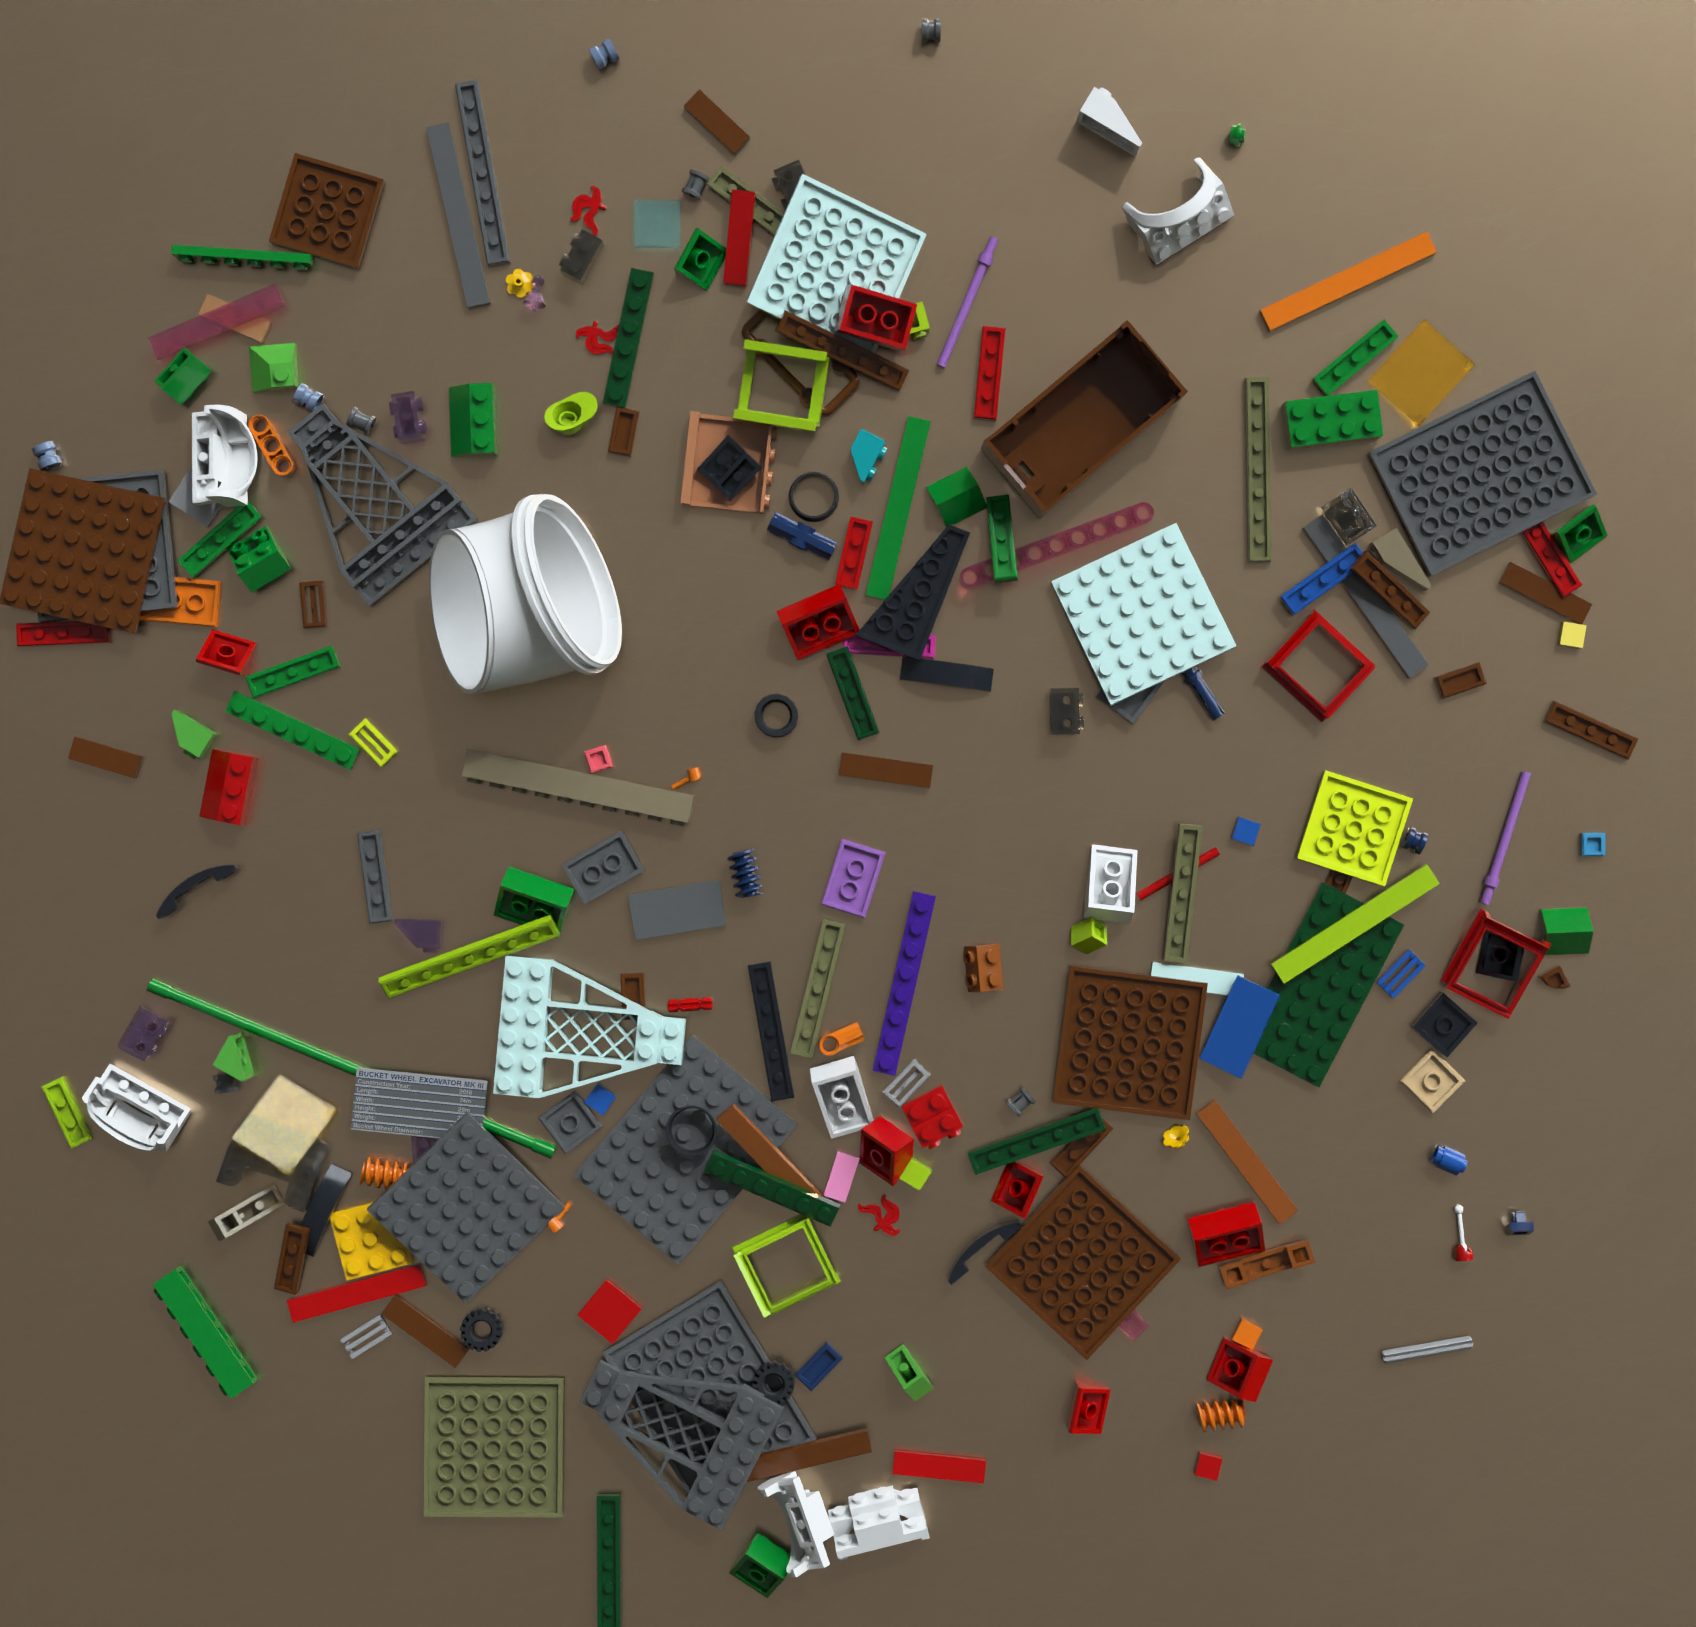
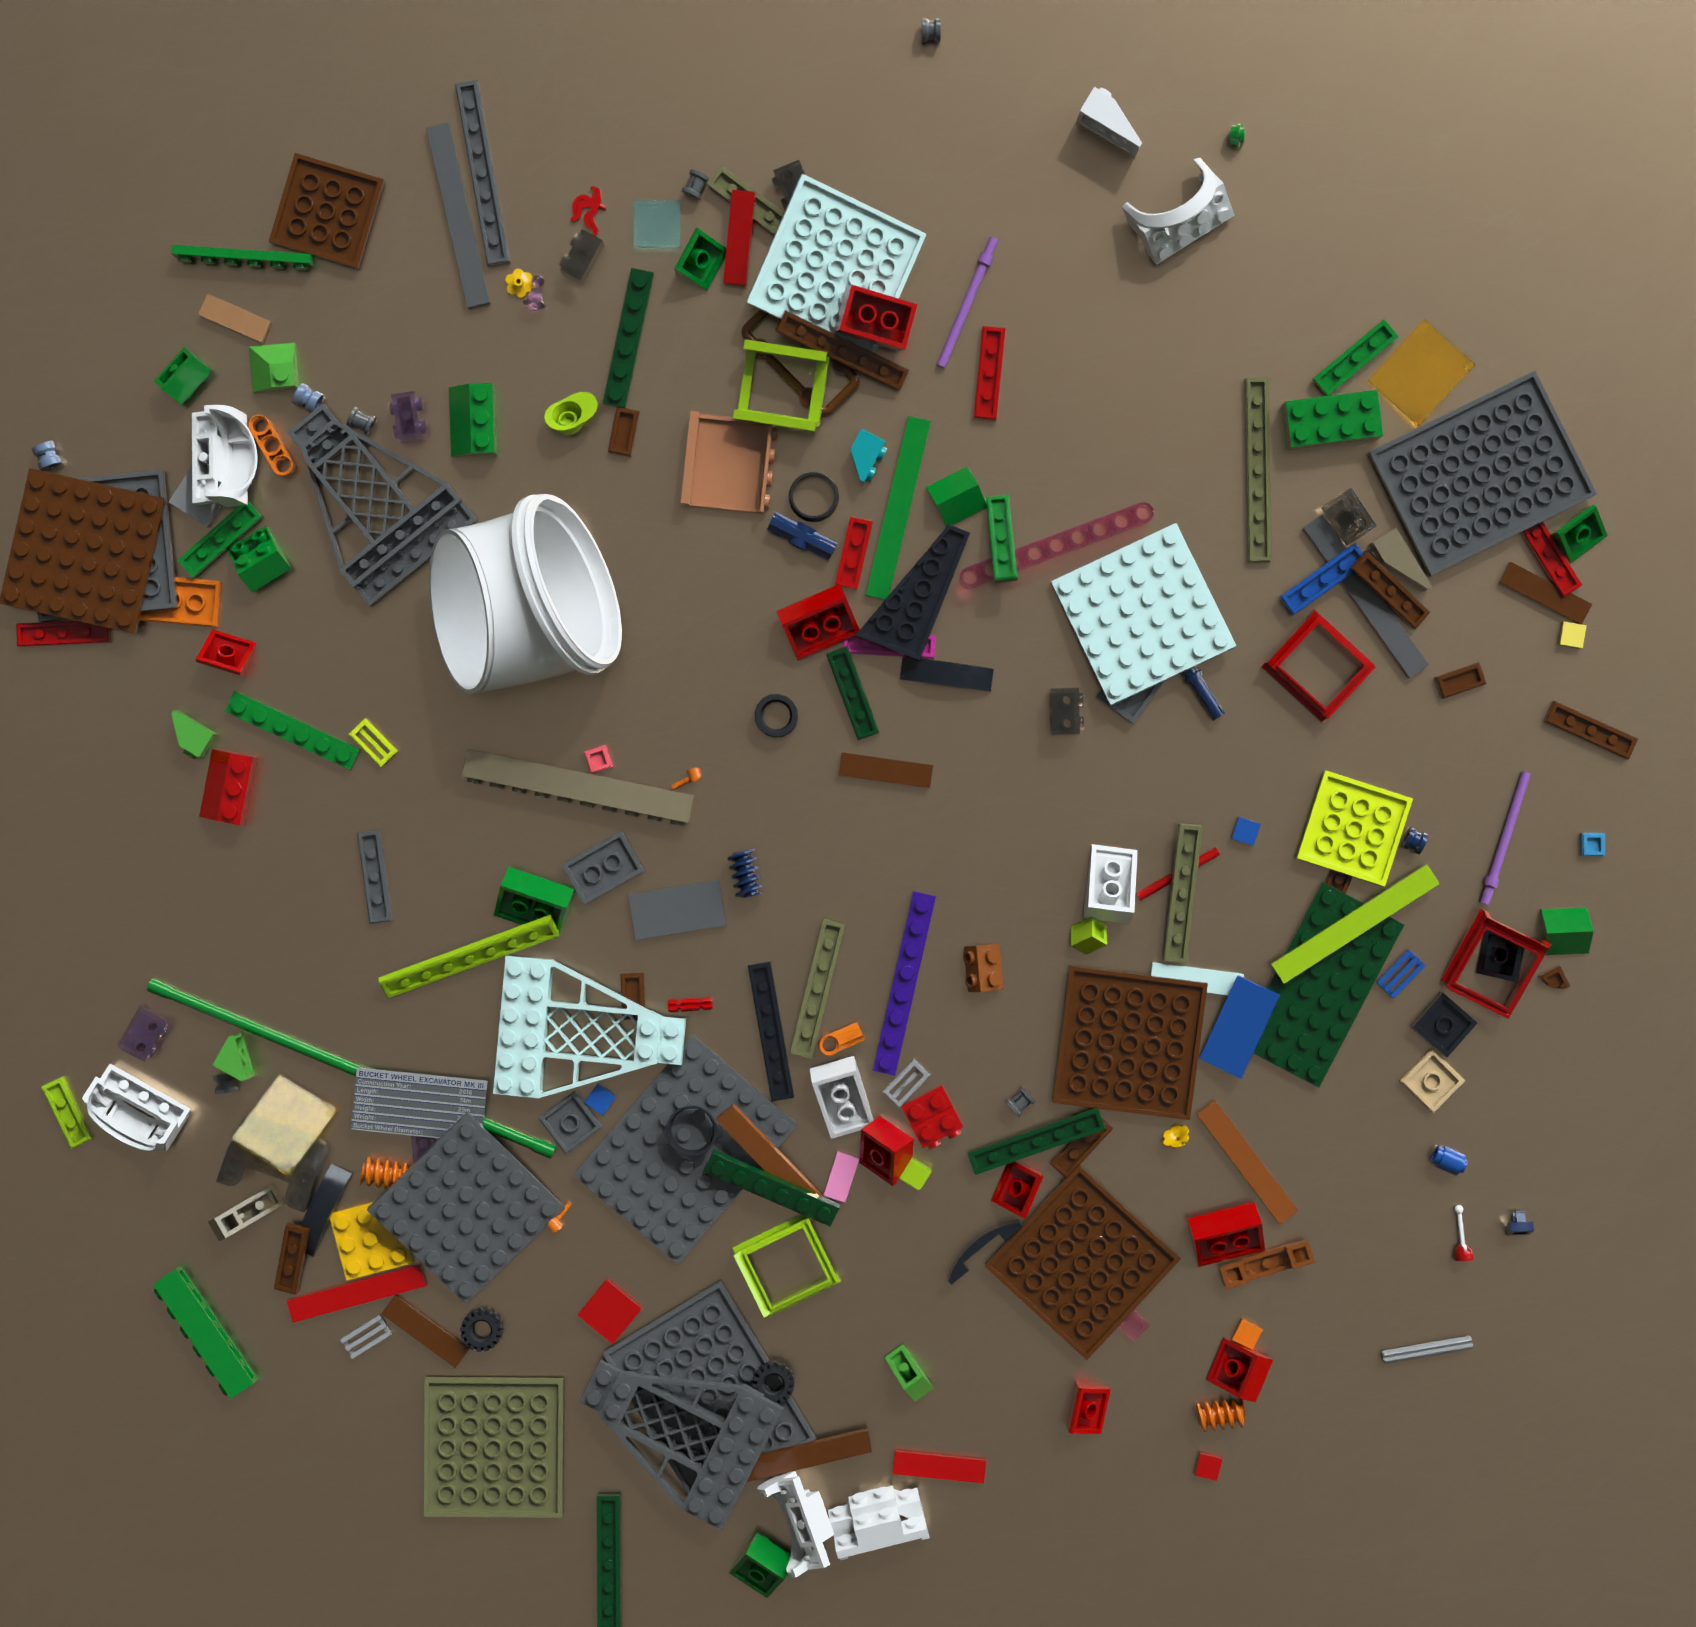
reddish brown tile [68,736,143,778] -> none
clear pink tile [148,284,286,360] -> none
black slope [156,865,241,919] -> none
green tile [245,645,341,699] -> none
reddish brown tile [299,580,328,629] -> none
clear purple slope [394,918,444,953] -> none
red piece [576,321,619,355] -> none
sand blue wheel [589,38,620,70] -> none
reddish brown tile [684,89,750,155] -> none
black slope [697,435,762,501] -> none
dark blue tile [795,1341,843,1391] -> none
medium lavender tile [821,839,886,918] -> none
red piece [858,1194,900,1236] -> none
lime bracket [909,301,930,340] -> none
reddish brown piece [981,320,1188,519] -> none
orange tile [1260,231,1437,332] -> none

